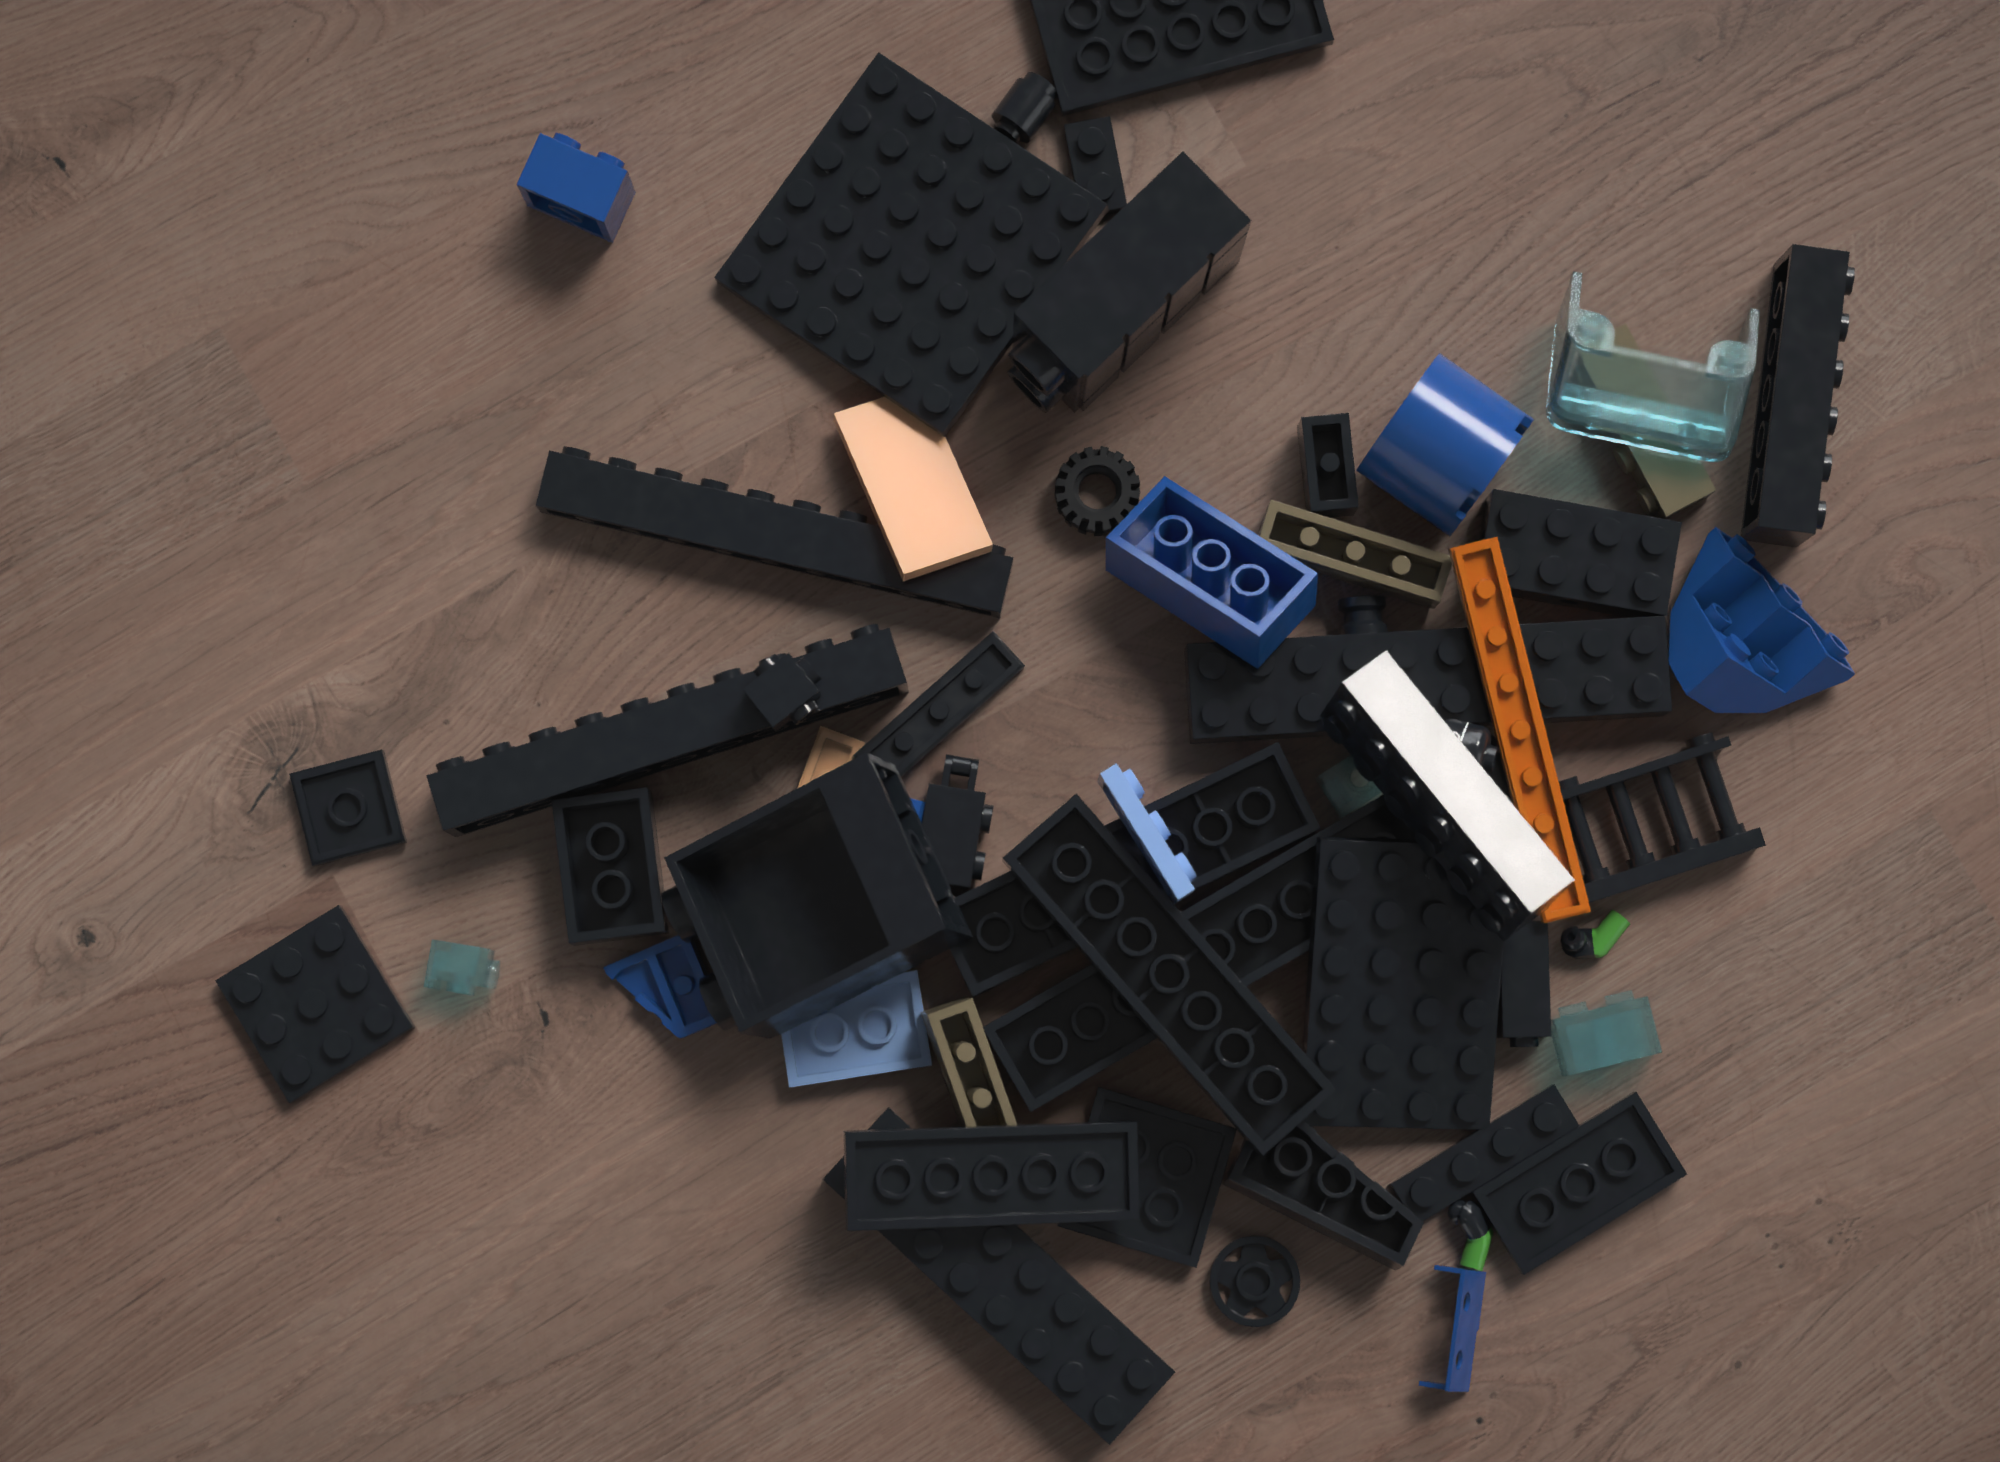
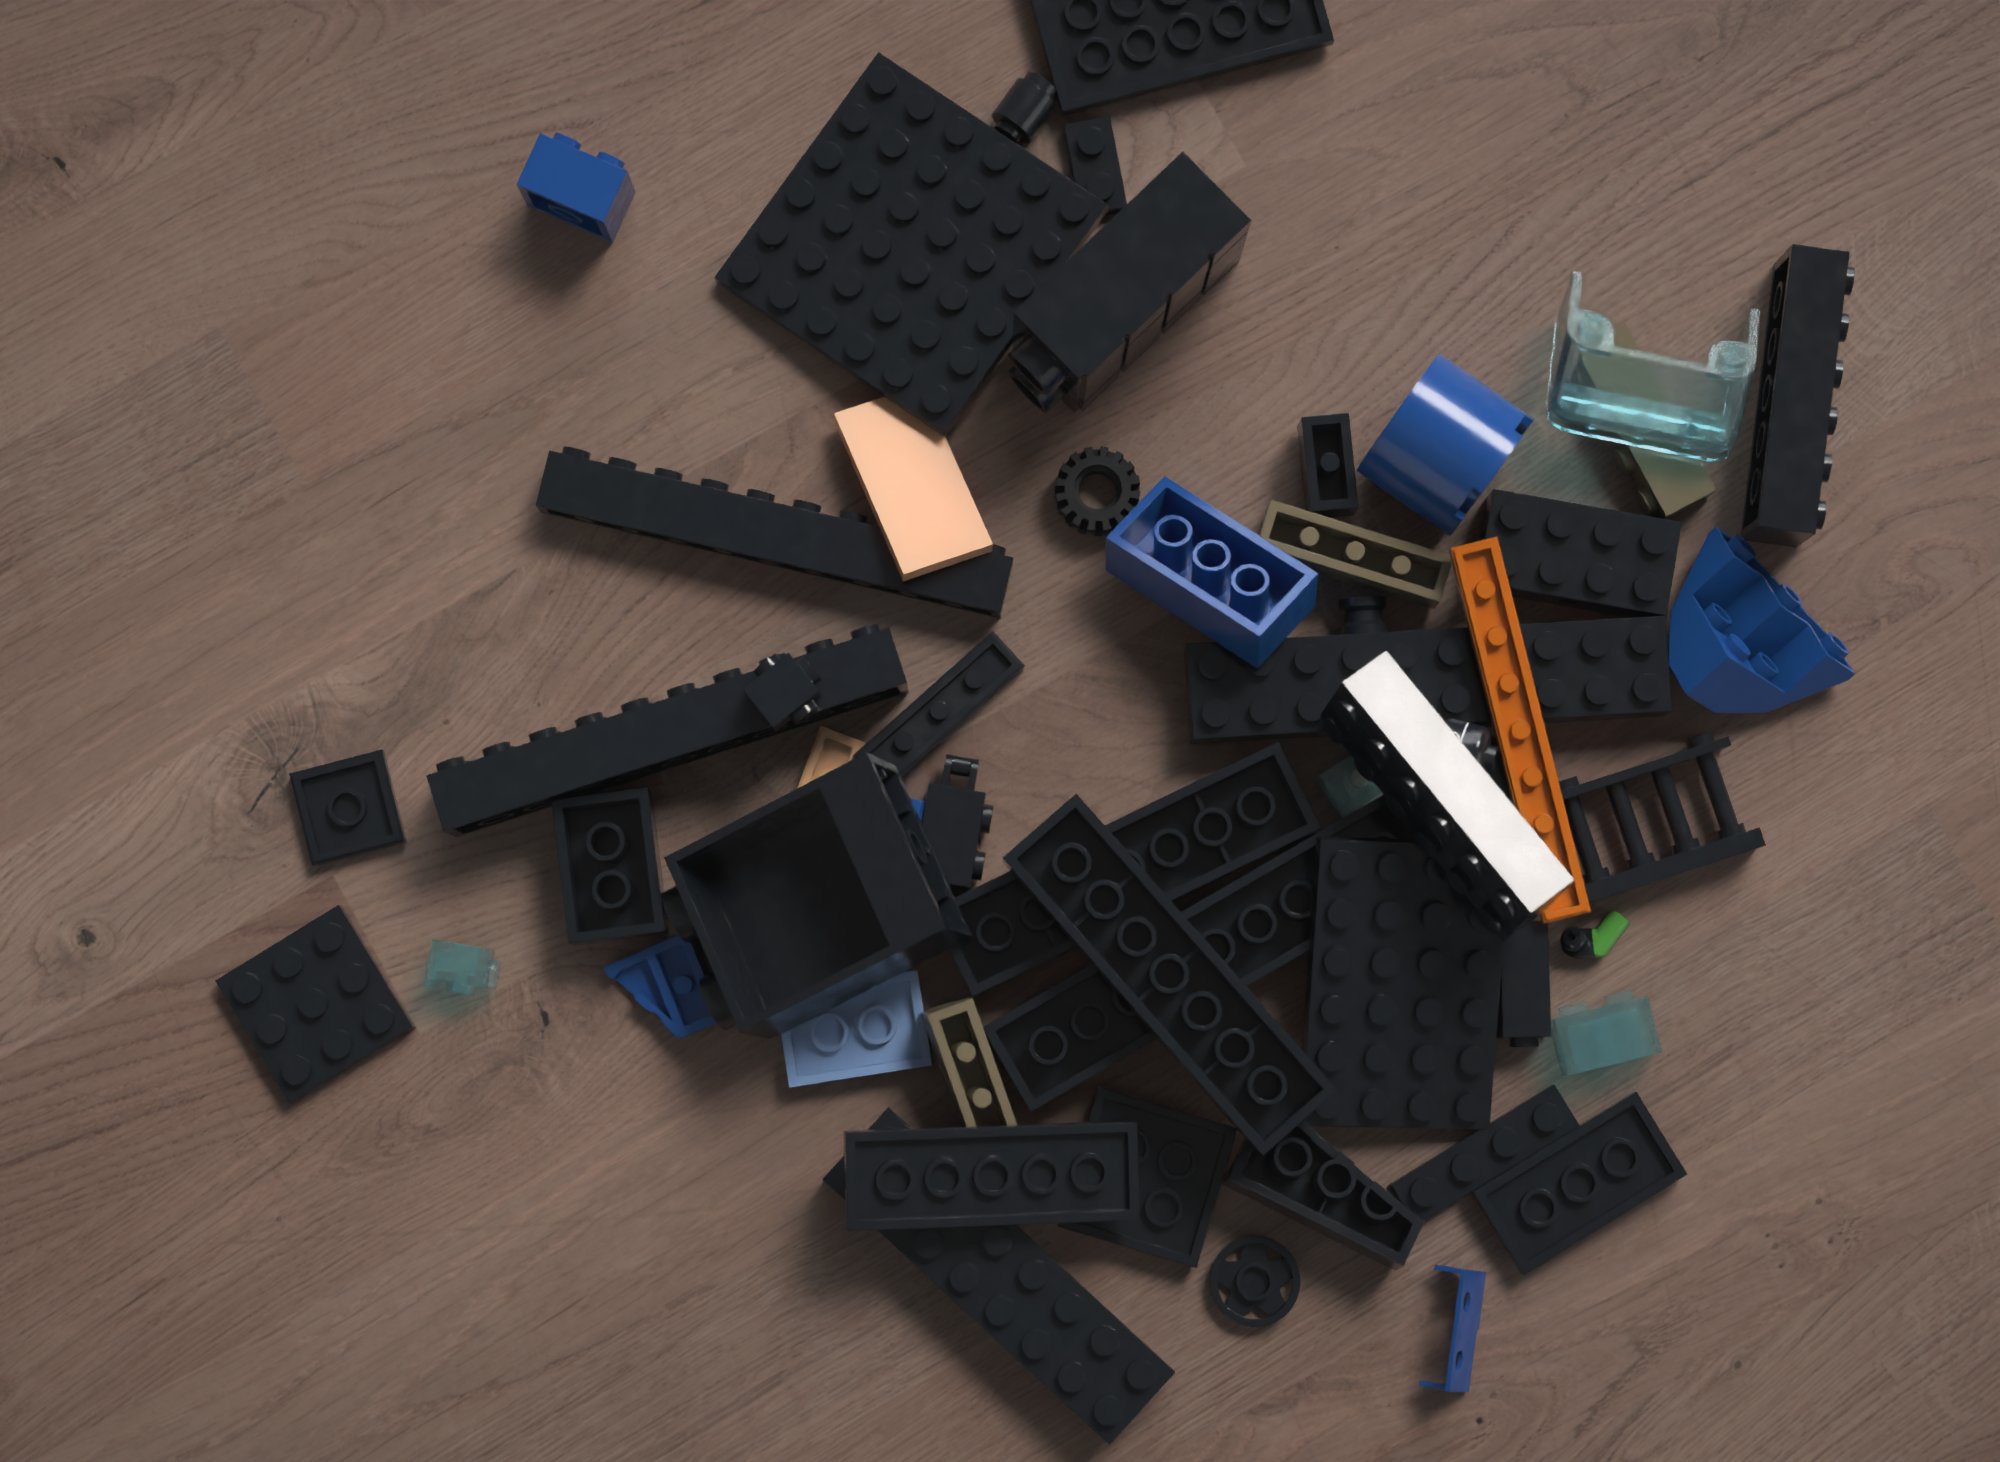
light blue plate [1097,763,1197,904] -> none
arm [1448,1200,1493,1271] -> none

